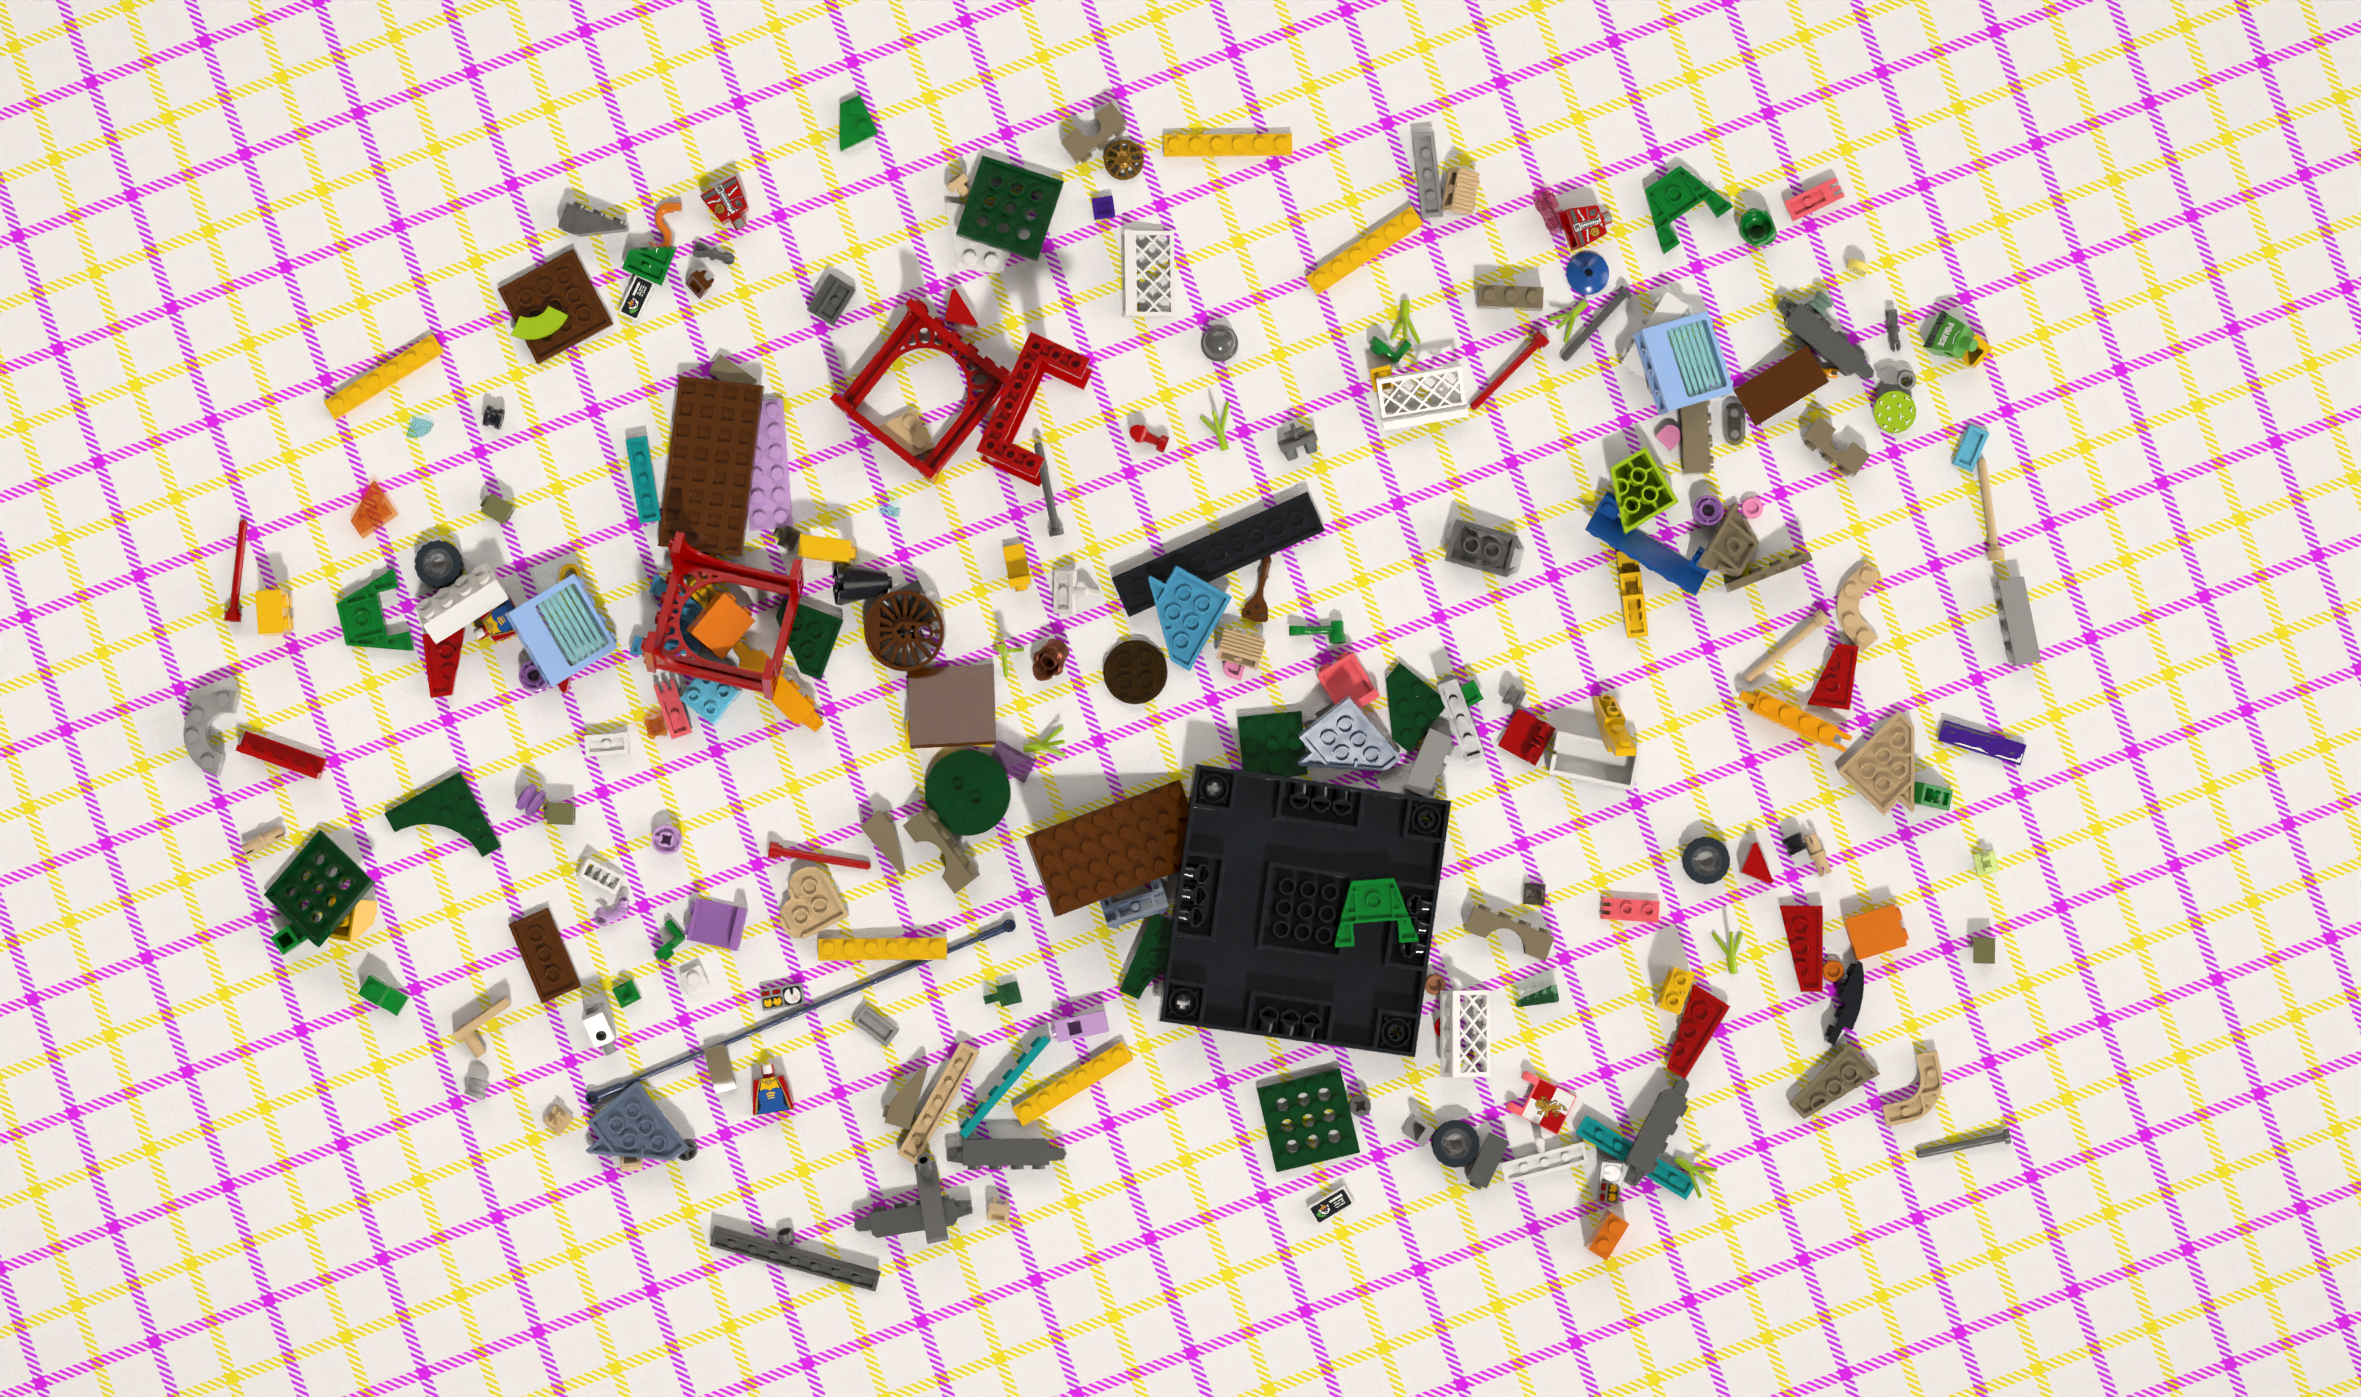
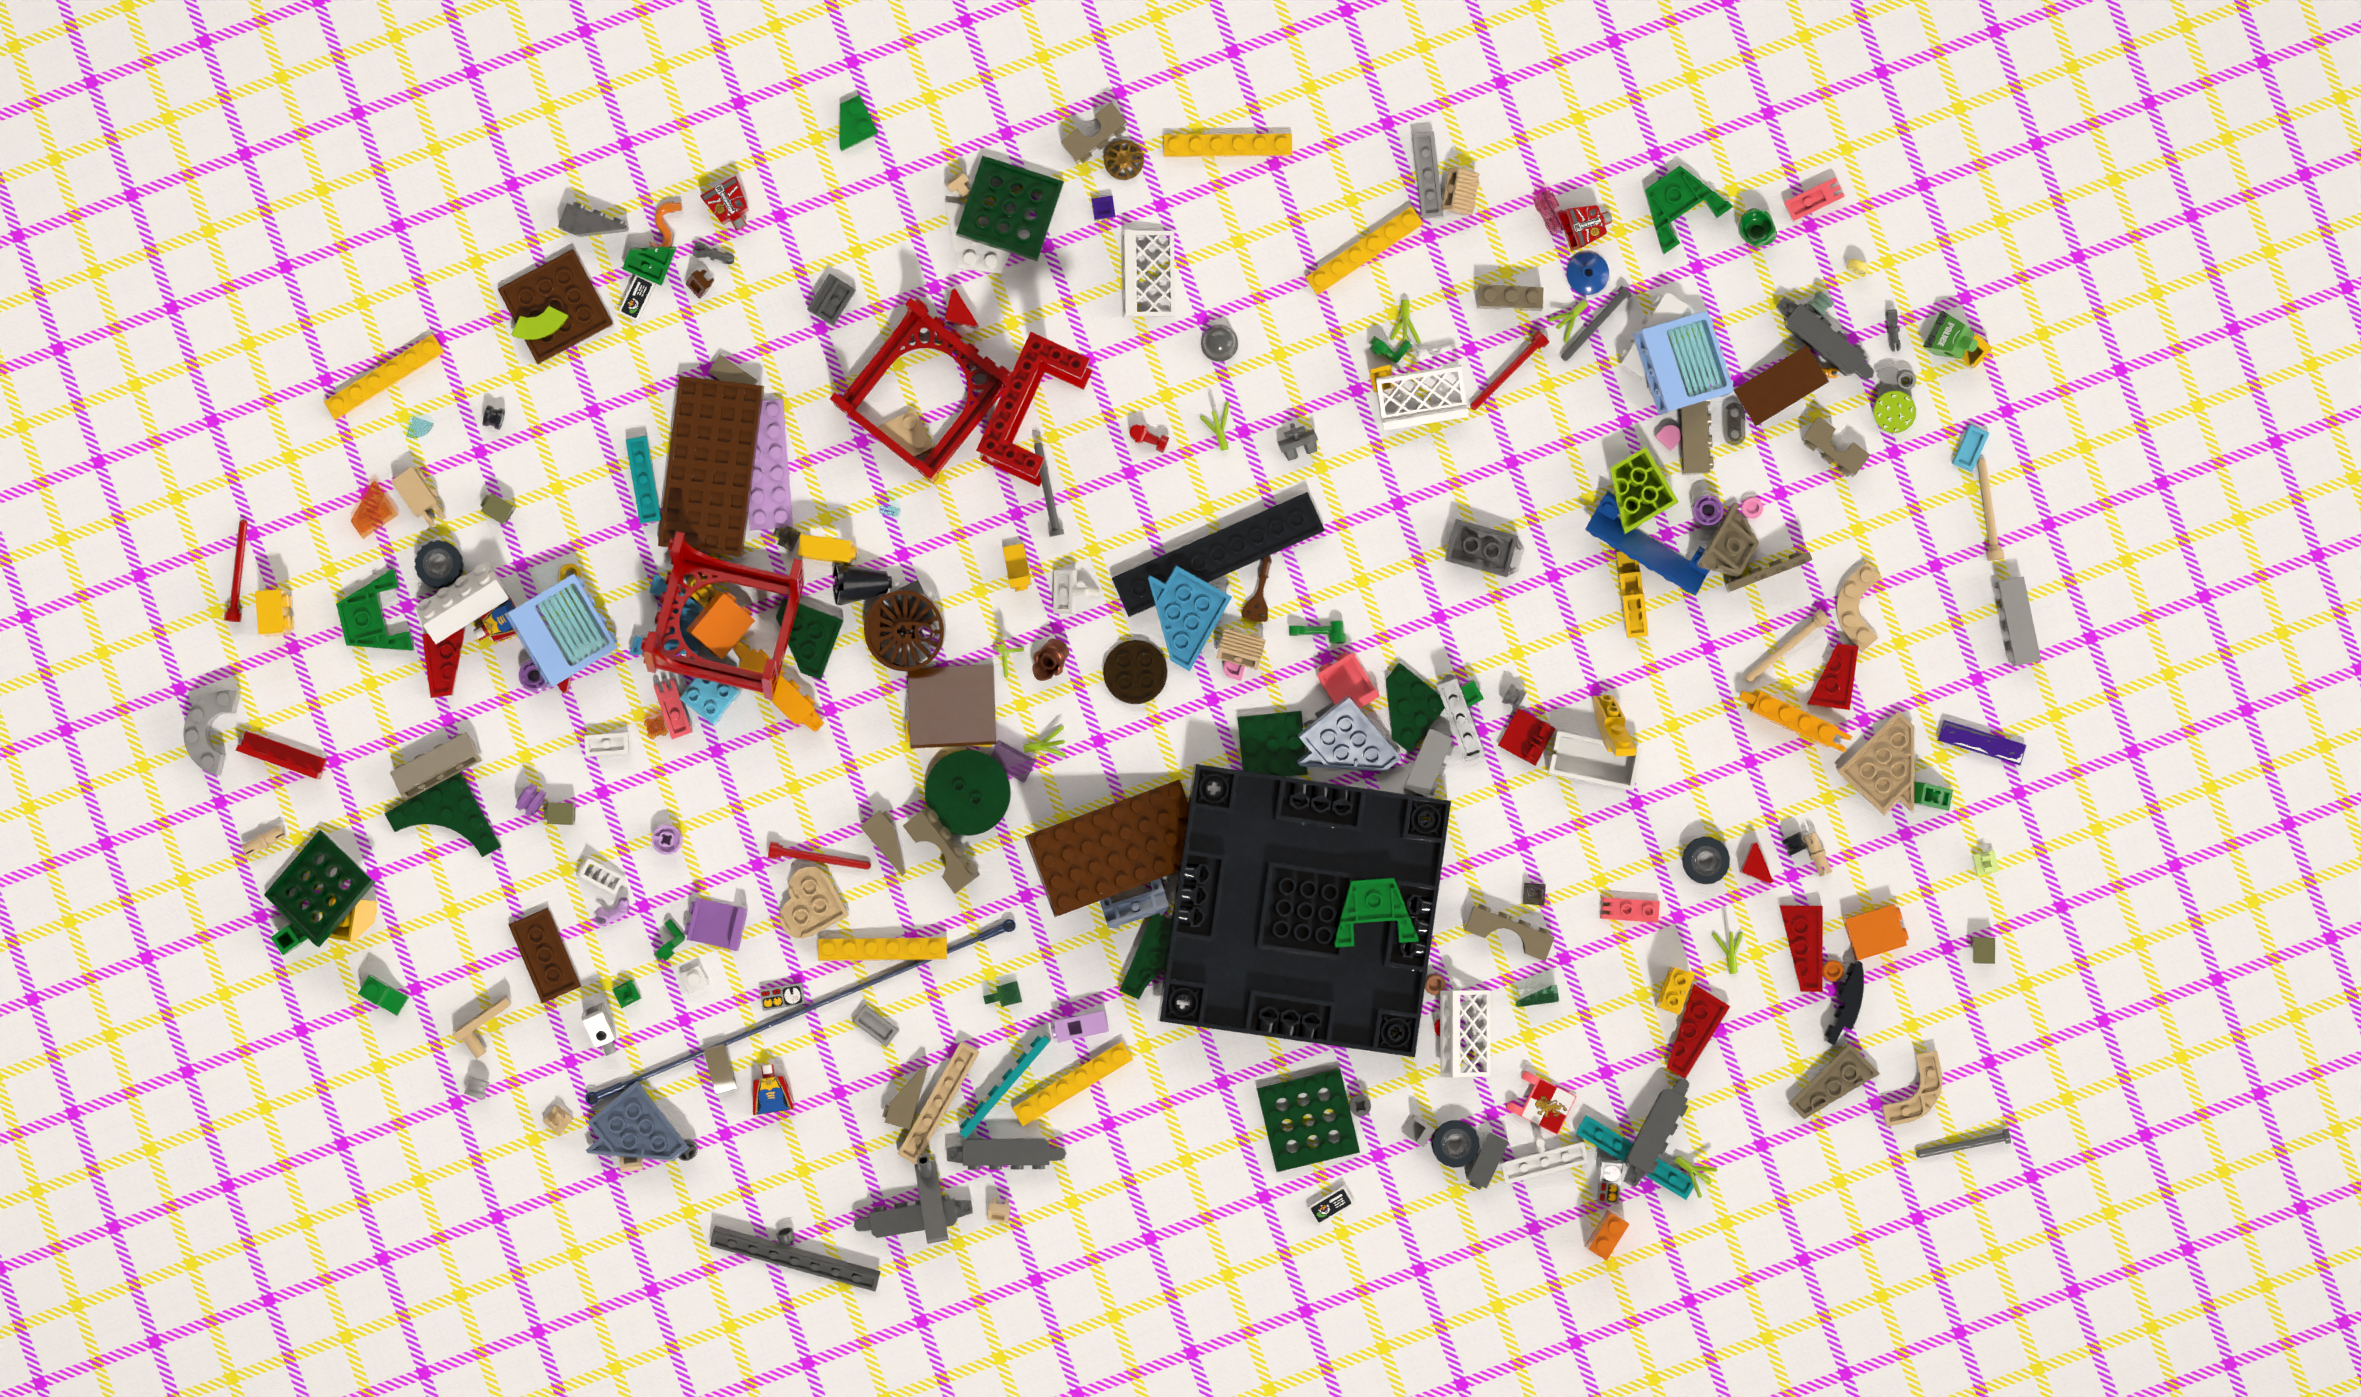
none -> dark tan brick [390,733,482,800]
none -> tan hinge [391,467,446,527]

